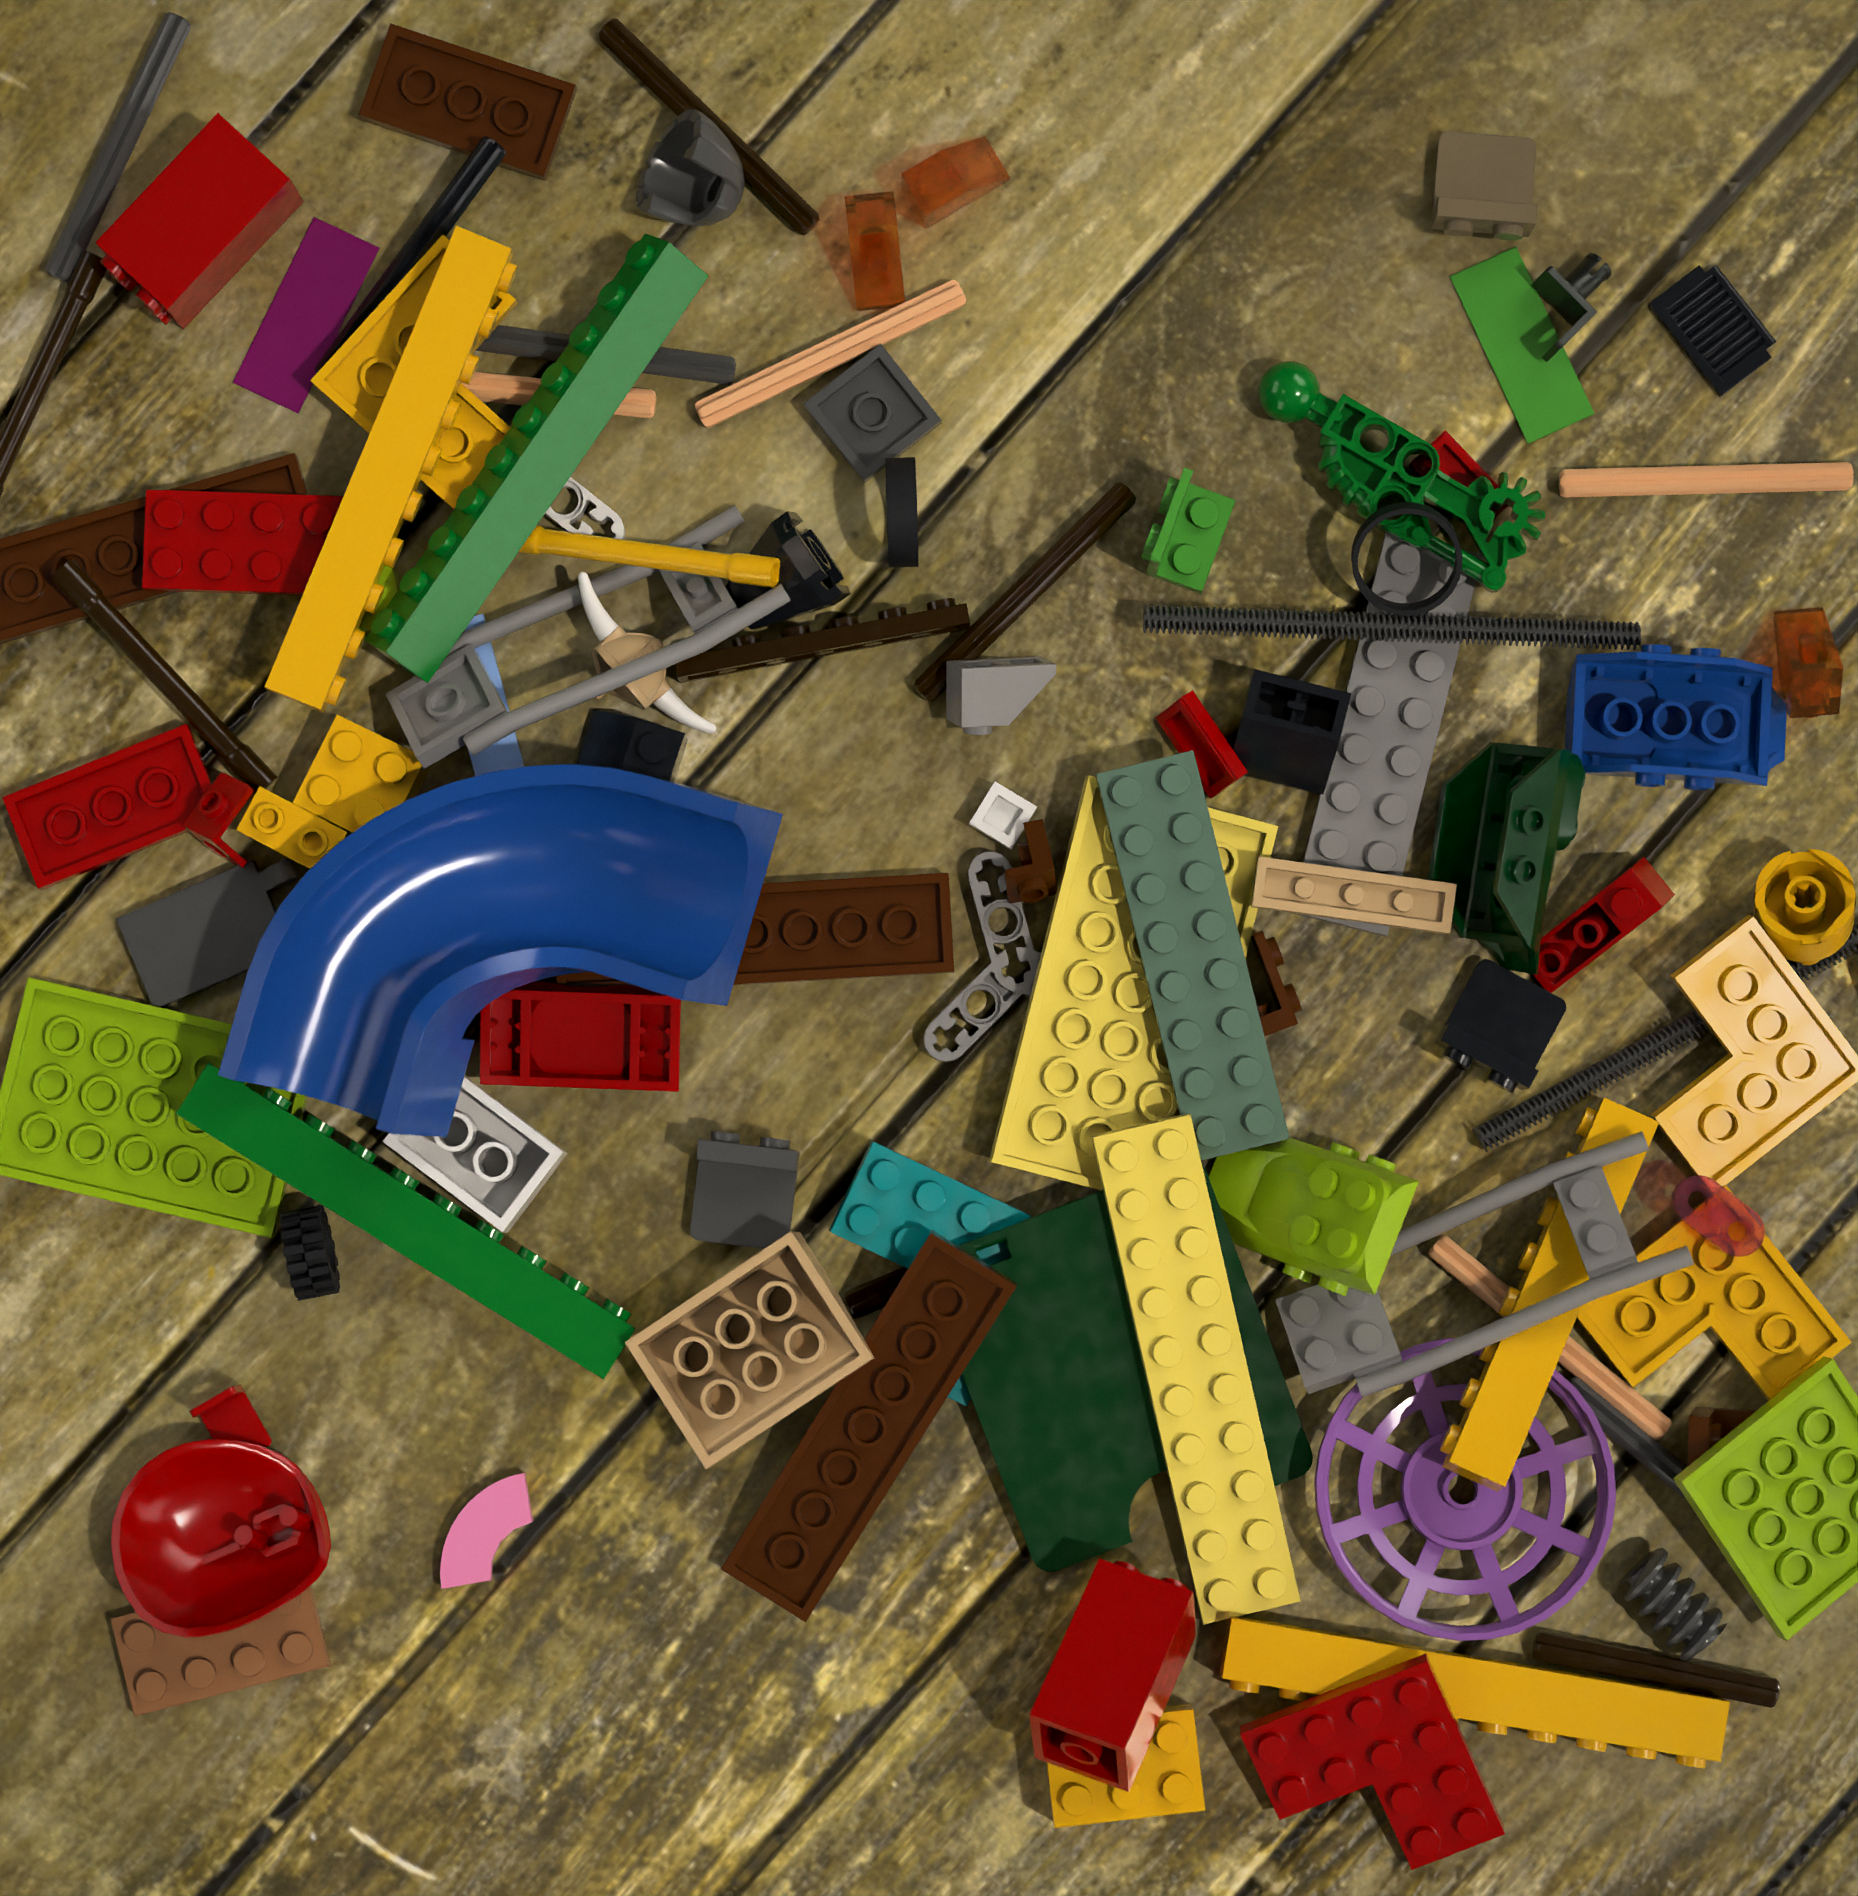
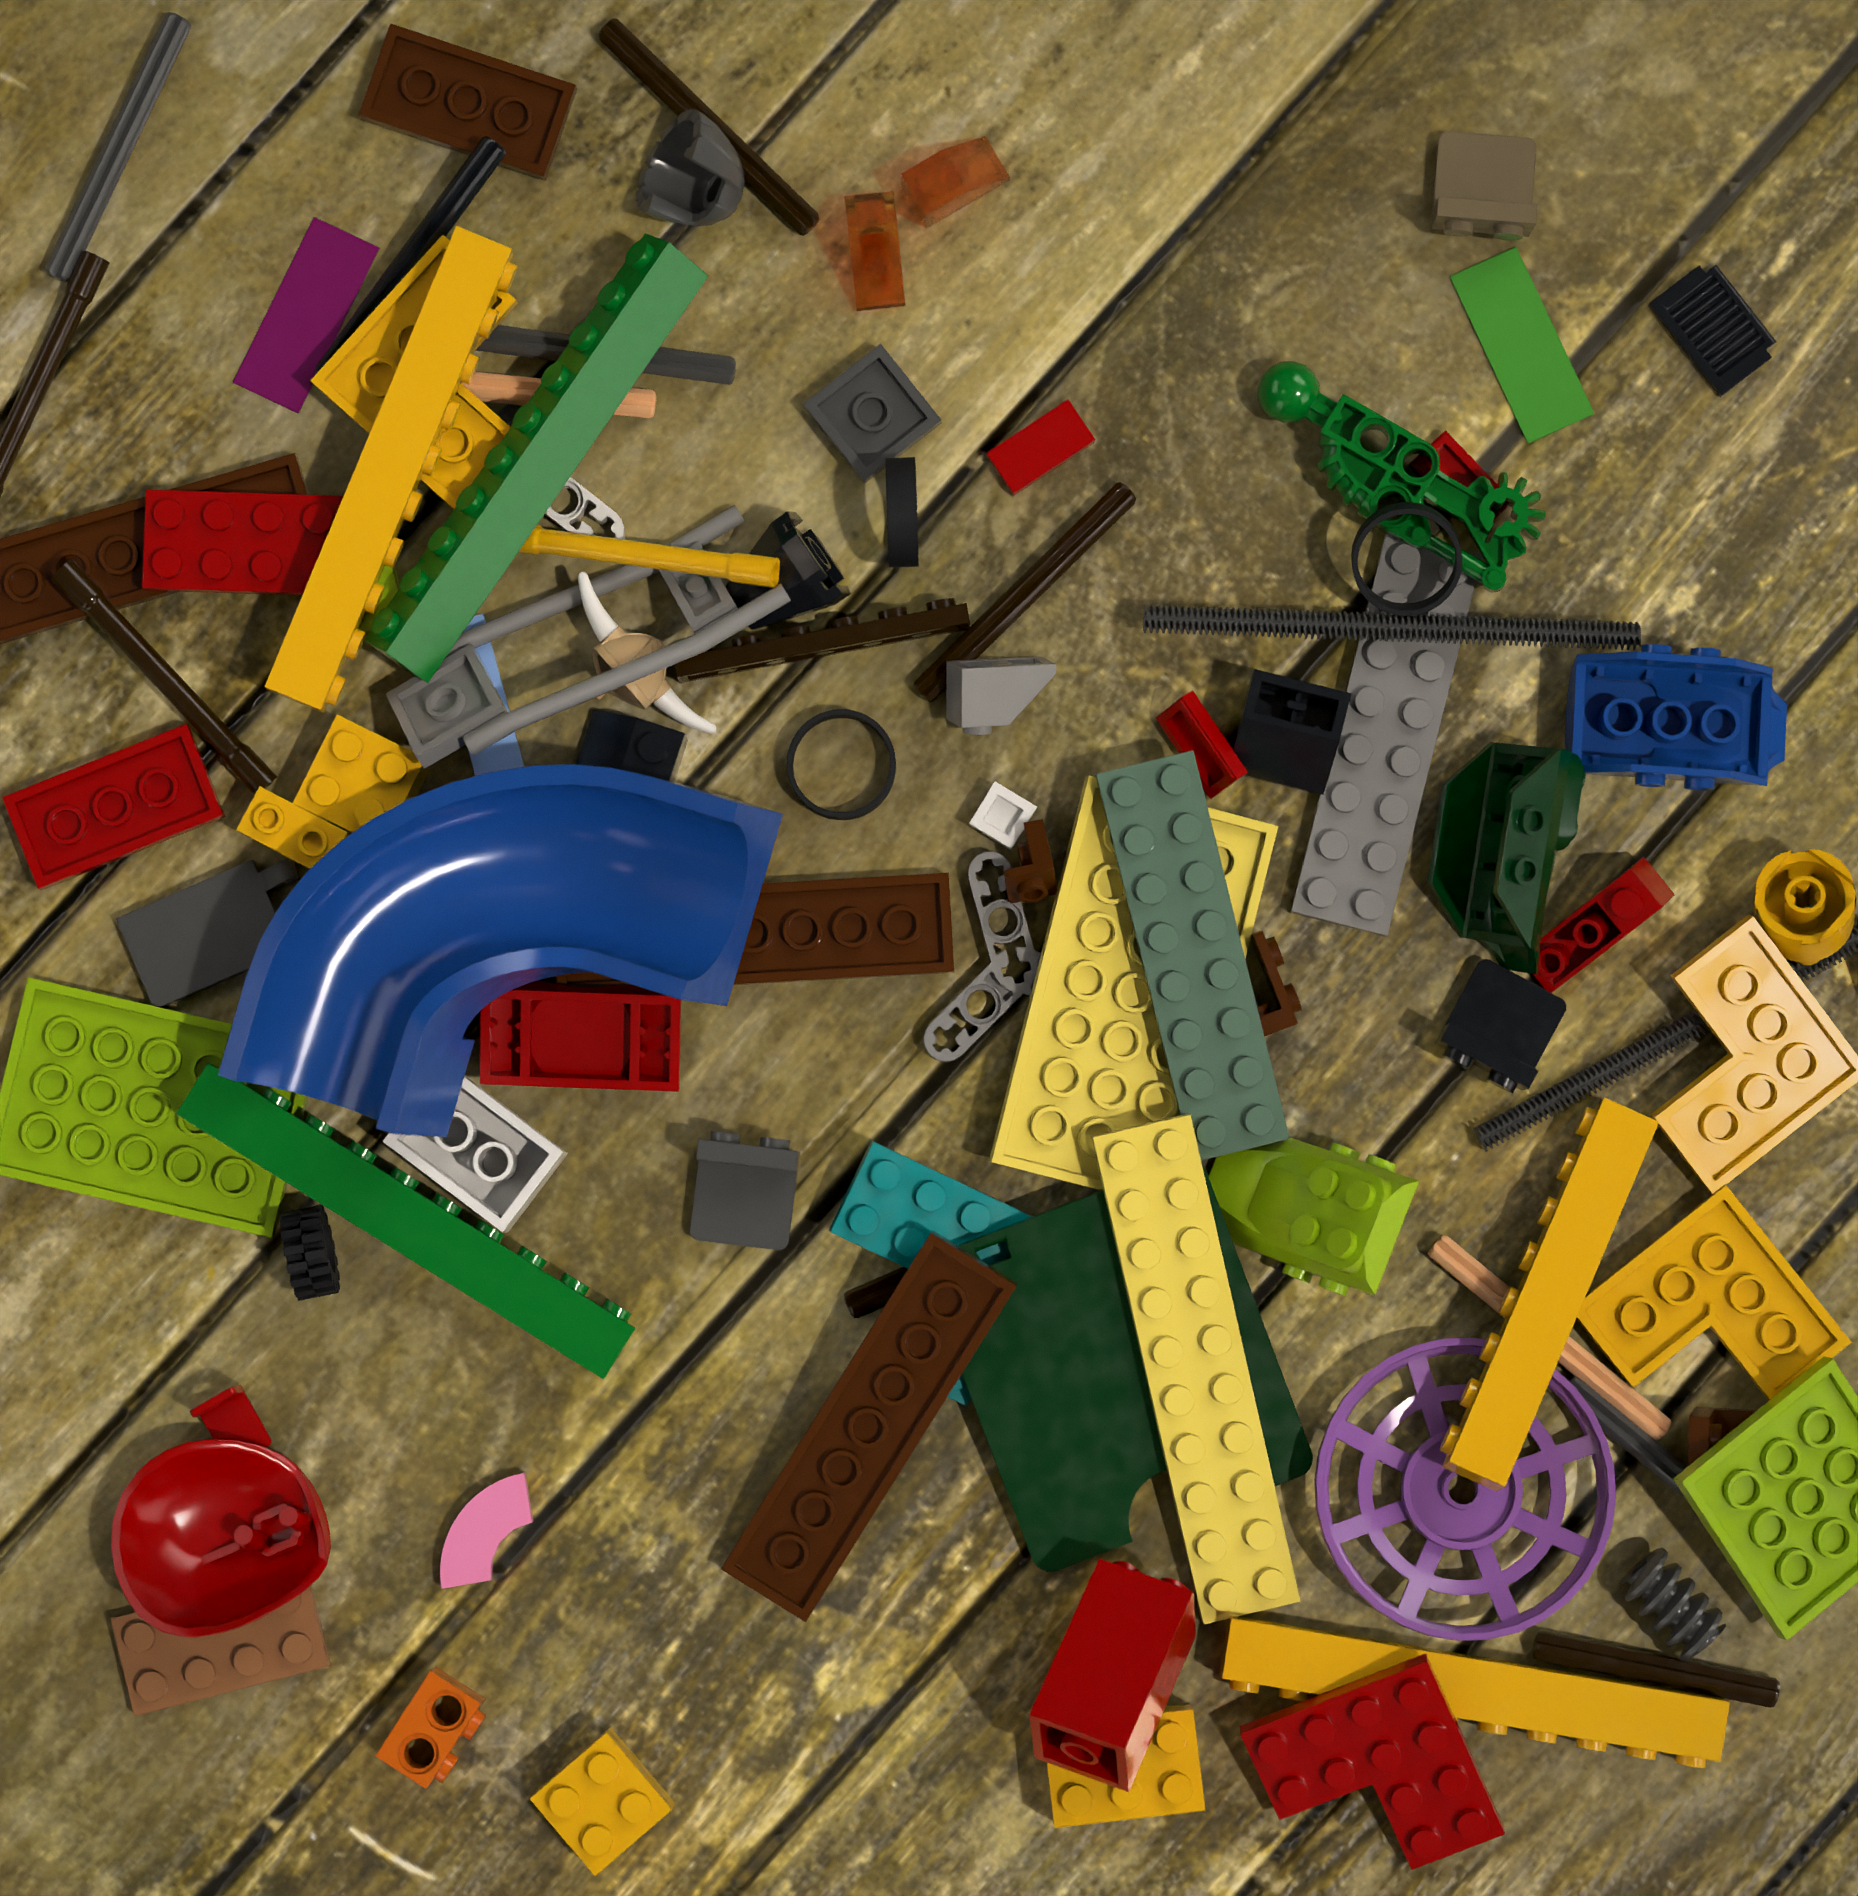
red brick [95,113,304,329] -> none
red bracket [182,773,253,868] -> none
tan slope [625,1231,875,1469] -> none
light nougat axle [695,280,966,428] -> none
bright green bracket [1141,467,1236,594] -> none
tan plate [1251,856,1457,935] -> none
light grey plate [1275,1131,1694,1397] -> none
pearl dark grey bracket [1532,253,1612,363] -> none
light nougat axle [1558,462,1854,497] -> none
clear pink plate [1671,1175,1765,1257] -> none
clear orange slope [1773,607,1843,718] -> none
none -> orange brick [376,1666,486,1789]
none -> yellow brick [530,1727,675,1876]
none -> black tyre [787,709,896,820]
none -> red tile [986,399,1096,496]

